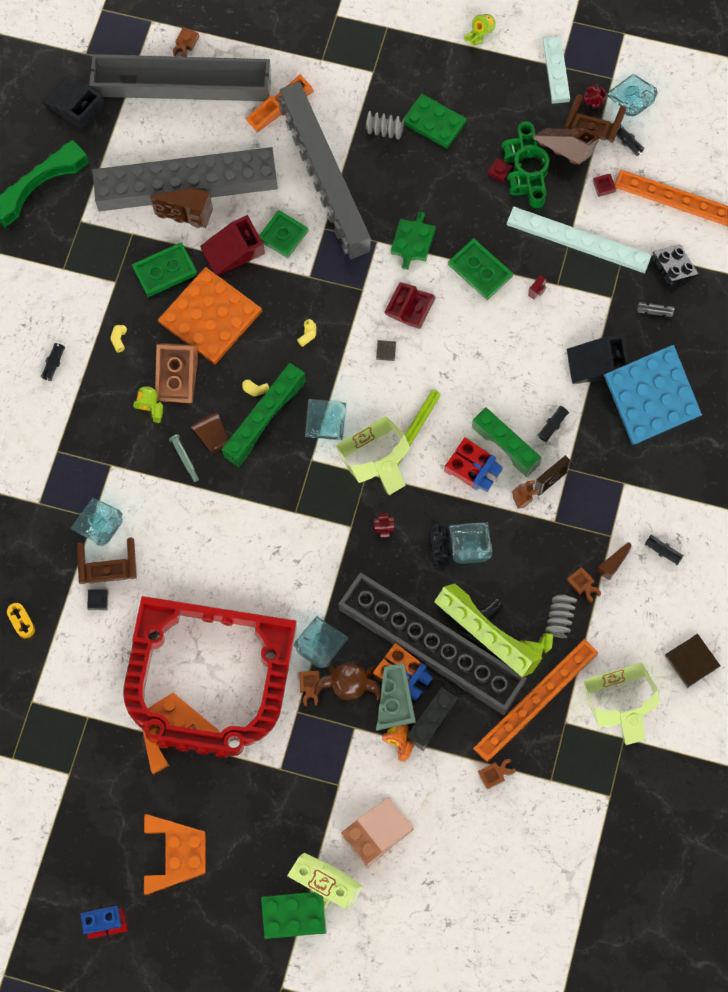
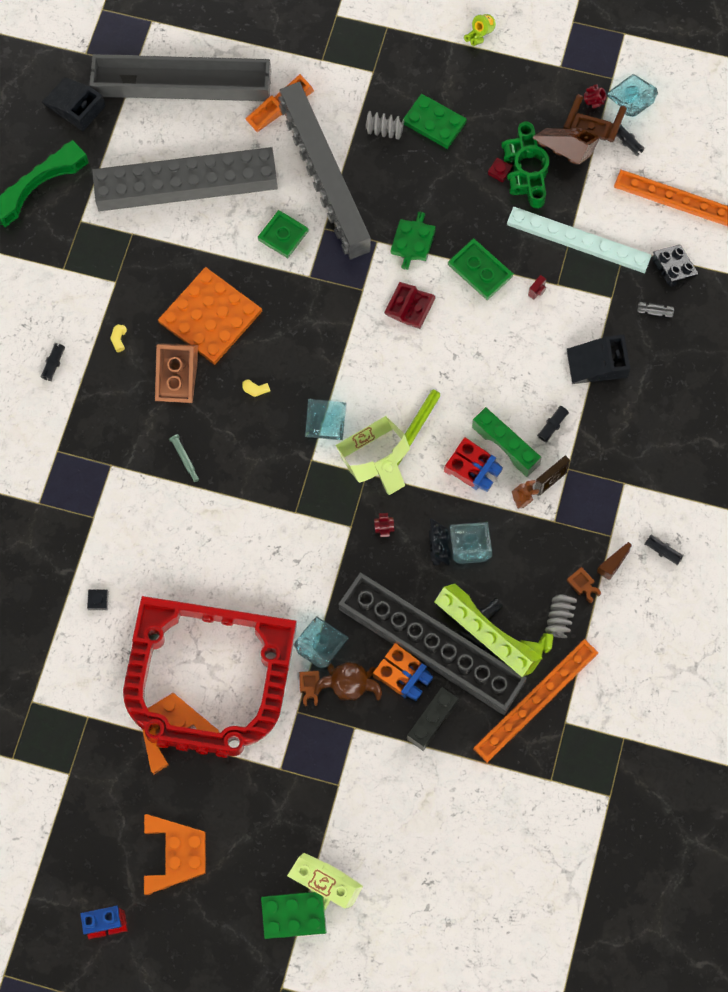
yellow beam [7,603,35,639] -> none
clear light blue slope [71,497,123,546] -> none
reddish brown plate [77,537,137,584] -> none
green plate [132,242,198,297] -> none
lime piece [133,386,163,423] -> none
reddish brown slope [150,188,213,228] -> none
dark orange plate [173,27,199,57] -> none
reddish brown piece [191,412,229,454] -> none
dark red slope [200,215,265,276] -> none
green arch [222,363,306,467] -> none
light yellow arm [297,319,316,347] -> none
slope [341,797,414,868] -> none
clear smoke tile [376,340,396,361] -> none
sand green wing [376,663,416,730] -> none
orange piece [382,725,414,762] -> none
dark orange plate [478,759,516,790] -> none
light aqua plate [543,36,570,104] -> none
yellowish green piece [584,662,659,745] -> none
dark red plate [593,173,616,197] -> none
dark azure plate [603,345,702,445] -> none
dark brown tile [665,634,721,688] -> none

